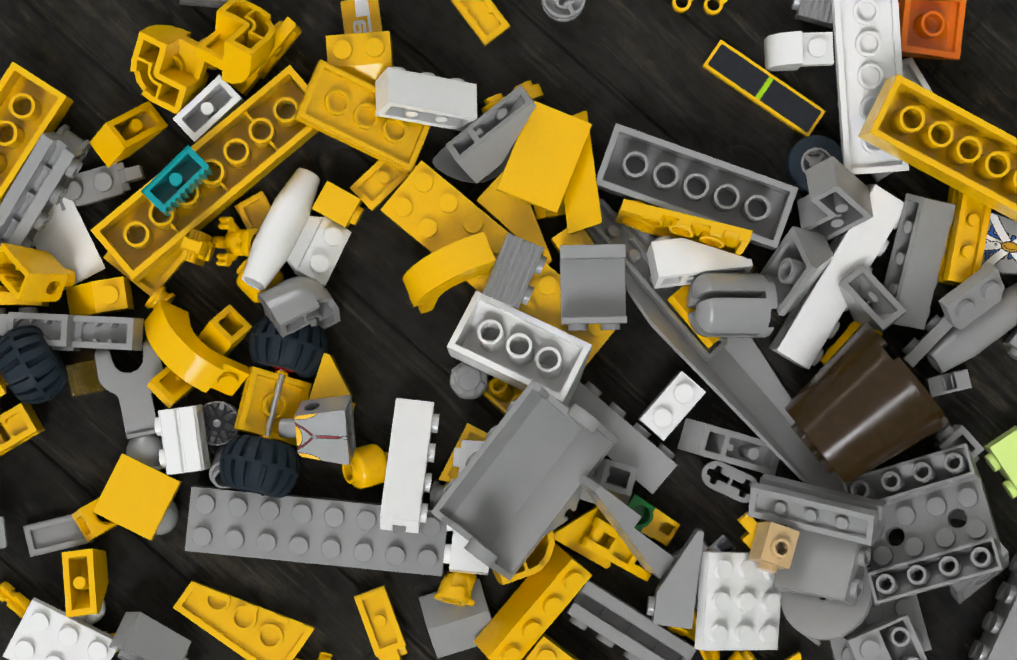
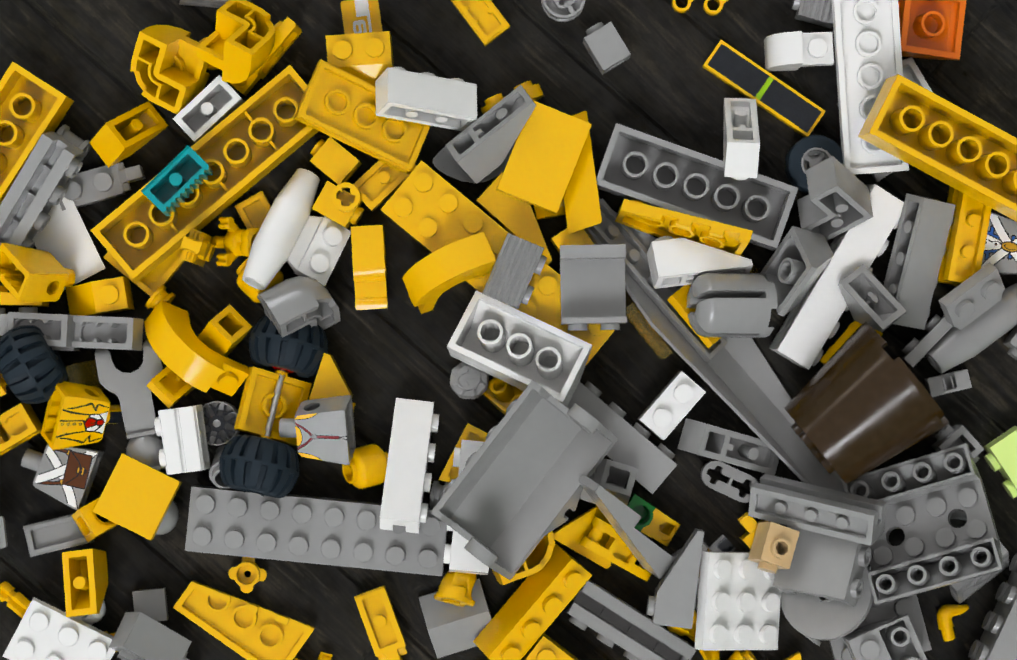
none -> torso [21,444,104,510]
none -> yellow torso [40,381,122,450]
none -> light grey tile [132,587,169,621]
none -> yellow plate [228,557,267,593]
none -> yellow brick [310,137,361,185]
none -> yellow bush [331,182,361,212]
none -> yellow piece [351,225,388,310]
none -> light grey brick [583,21,631,75]
none -> clear yellow tile [626,302,673,360]
none -> white slope [723,98,760,180]
none -> yellow animal [937,604,969,641]

